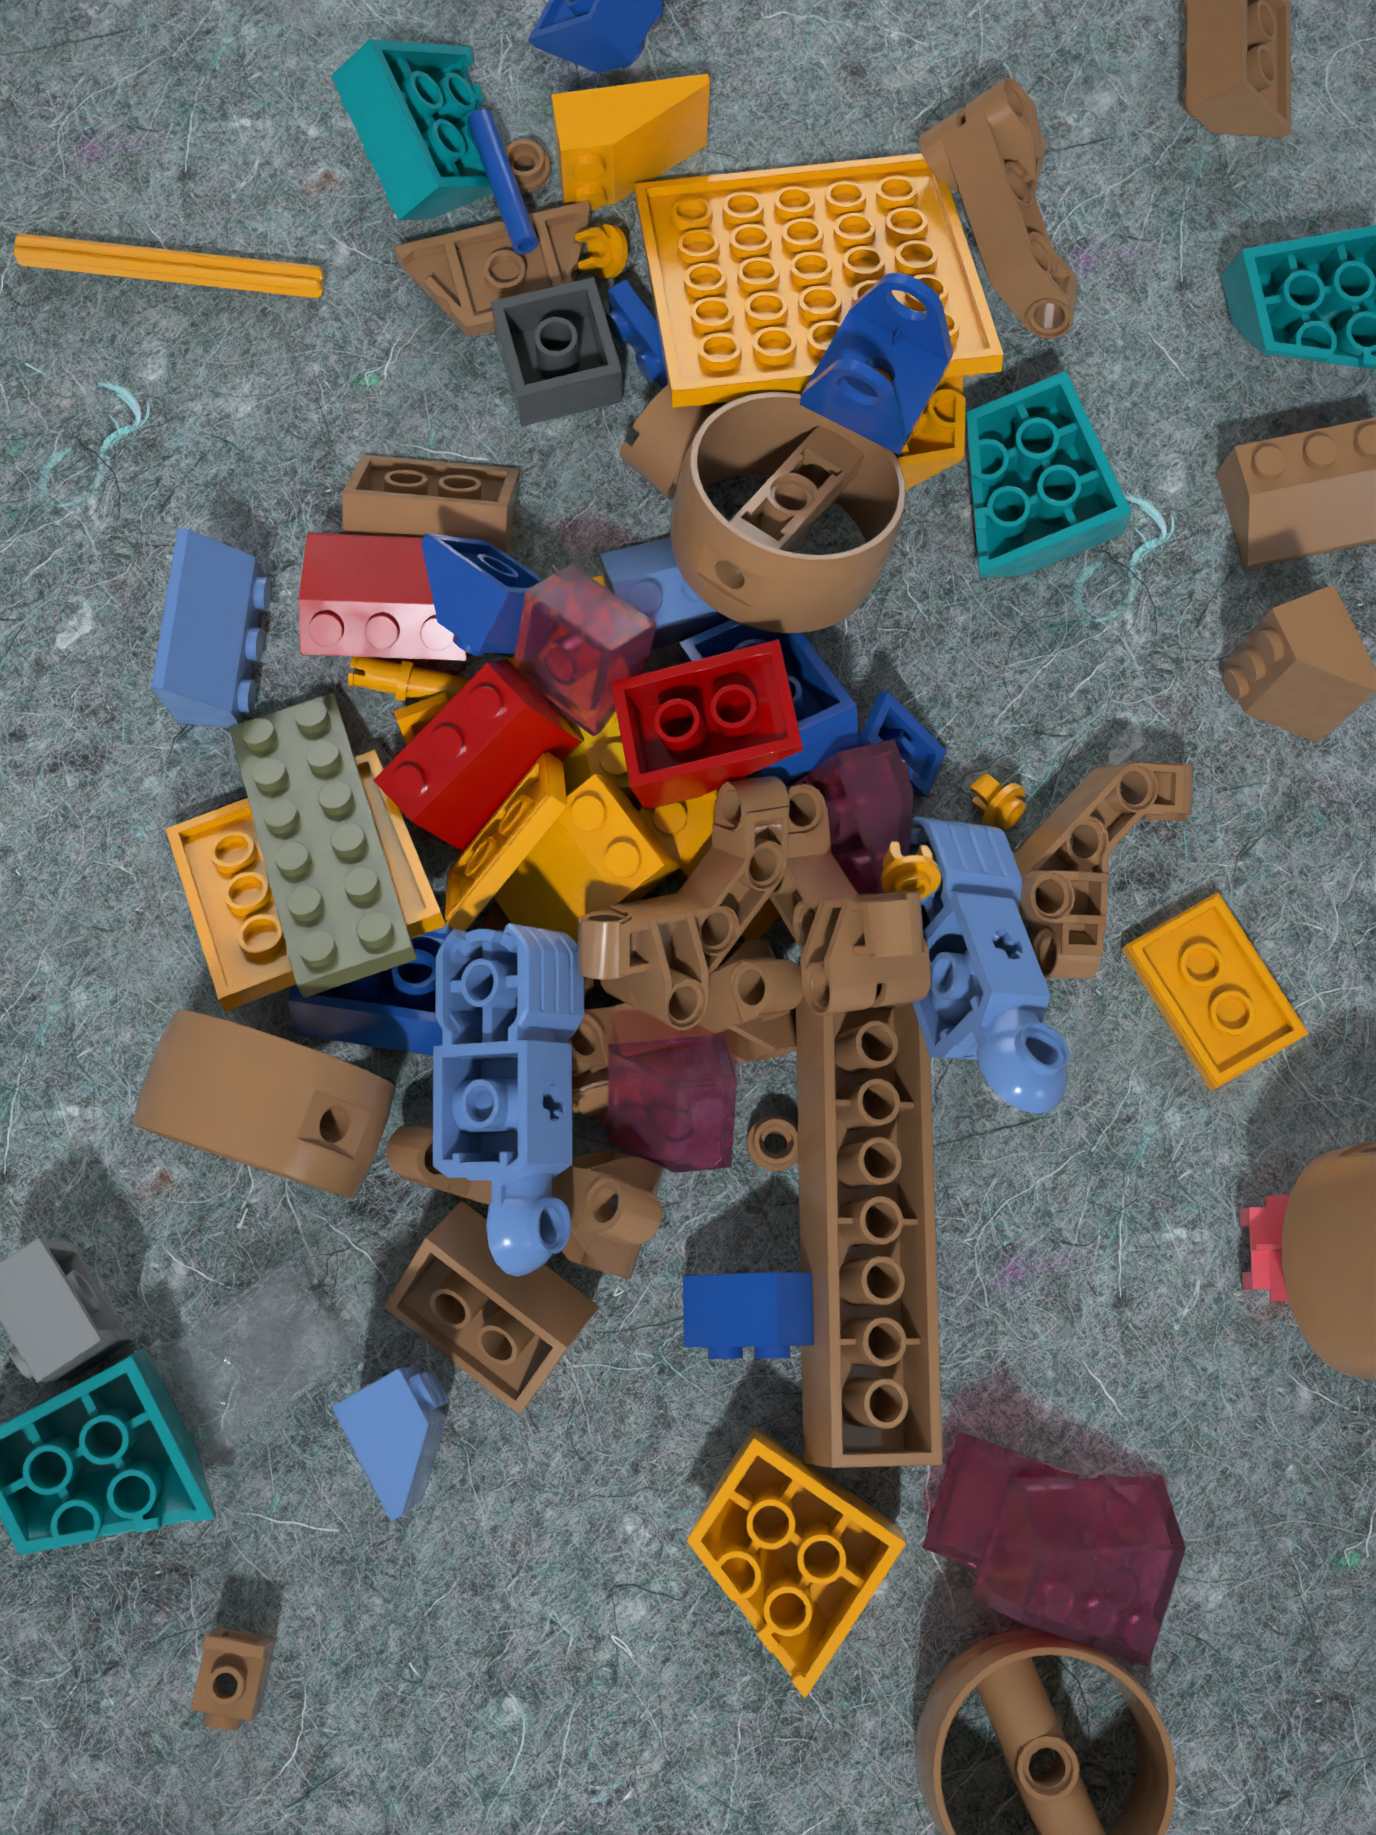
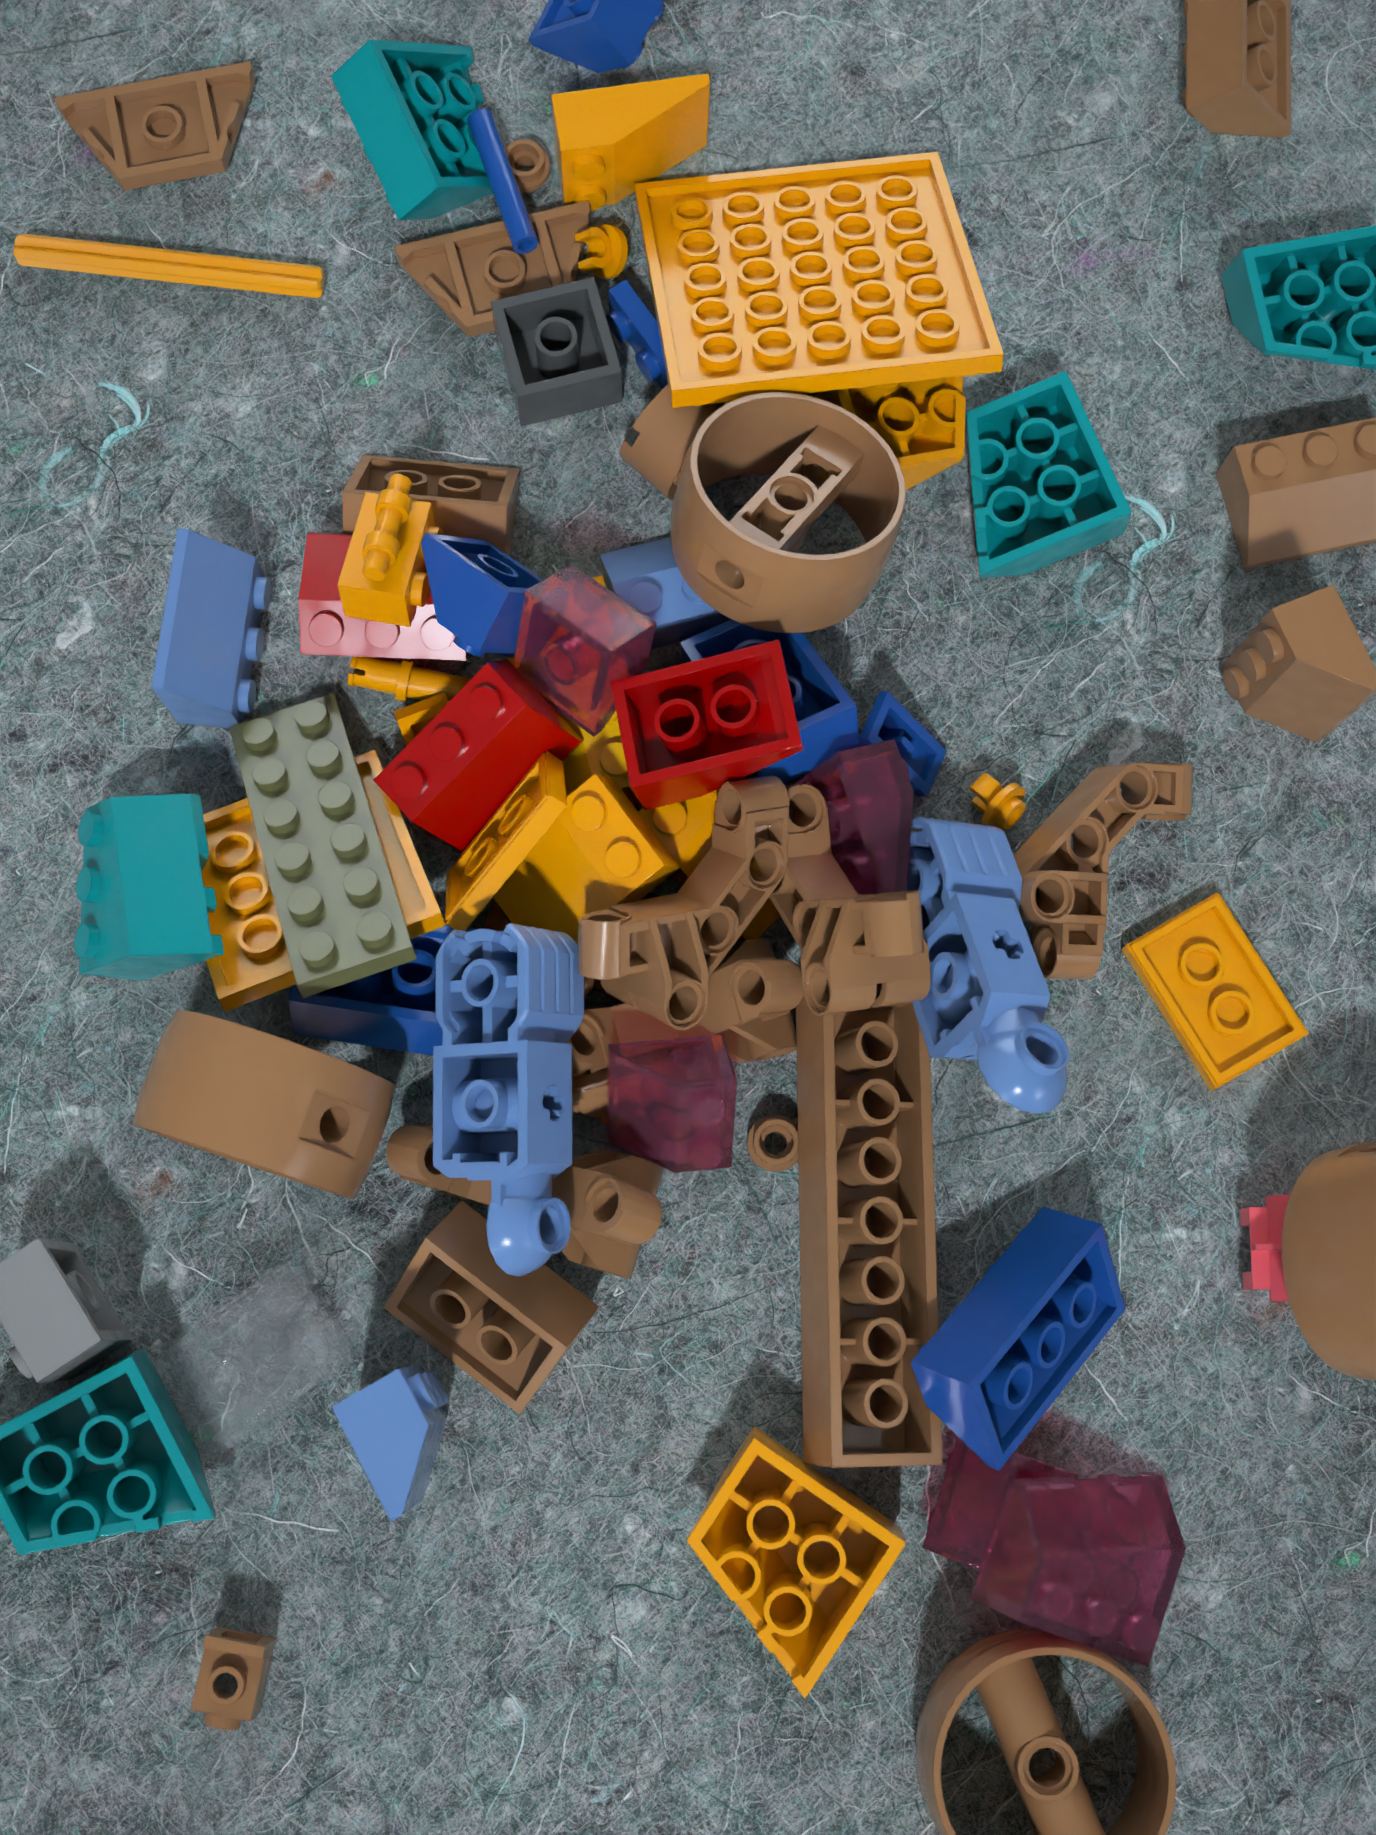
blue brick [683,1272,814,1359] -> none
blue hose [800,273,954,455] -> none
light orange plate [881,841,941,900] -> none
medium nougat connector [919,77,1079,339] -> none
none -> medium nougat wing [55,61,256,191]
none -> teal wedge [74,794,224,981]
none -> light orange brick [337,474,443,627]
none -> blue slope [910,1207,1126,1471]

